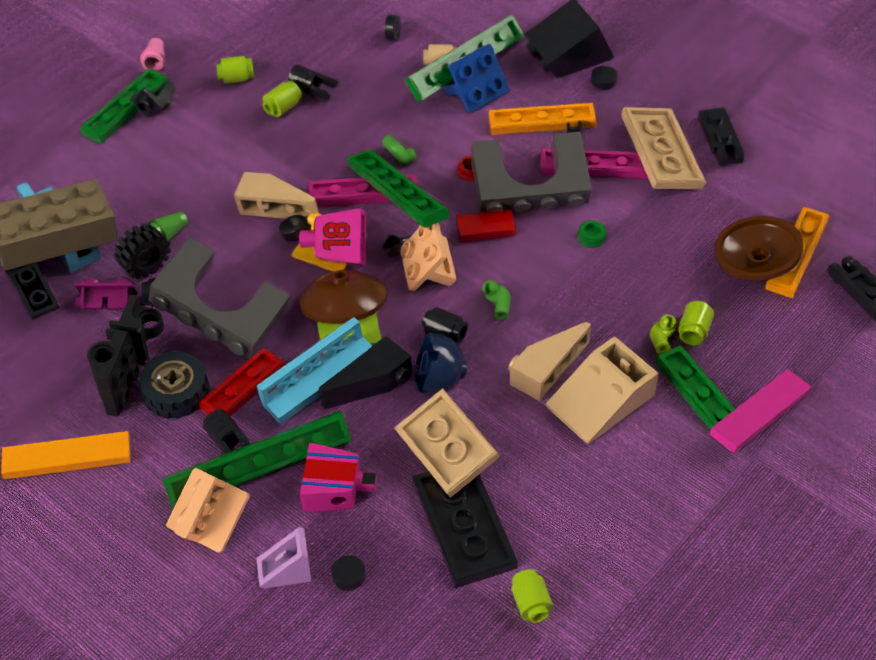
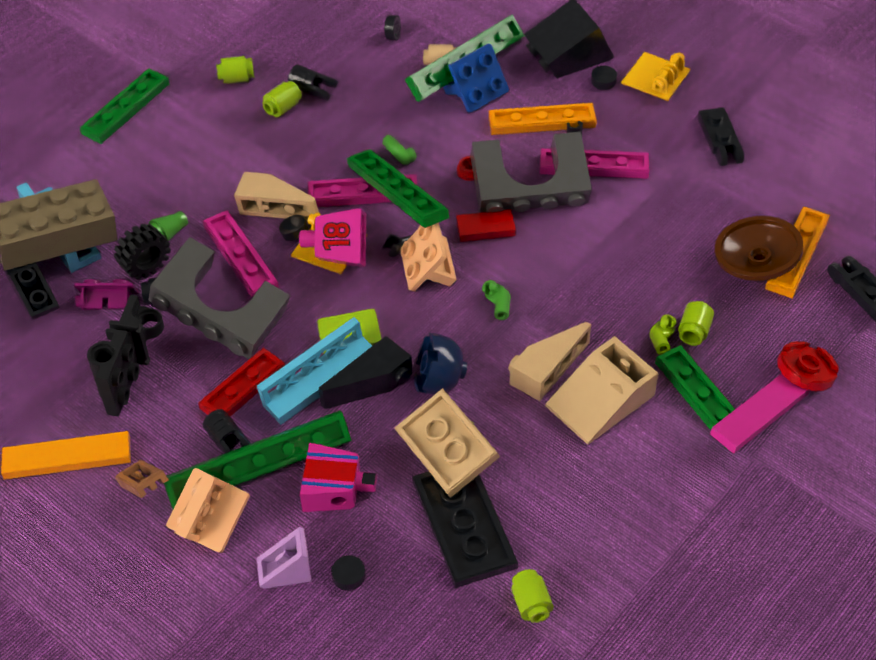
black bracket [130,81,177,117] -> none
black wheel [139,351,209,419] -> none
bright pink cone [140,38,166,72] -> none
reddish brown dish [299,270,387,324] -> none
black brick [422,306,469,345] -> none
green tile [578,220,607,248] -> none
tan tile [621,107,706,189] -> none
none -> medium nougat tile [115,460,168,498]
none -> dark pink tile [203,210,279,297]
none -> yellow hinge [621,52,691,101]
none -> red tile [777,341,839,391]

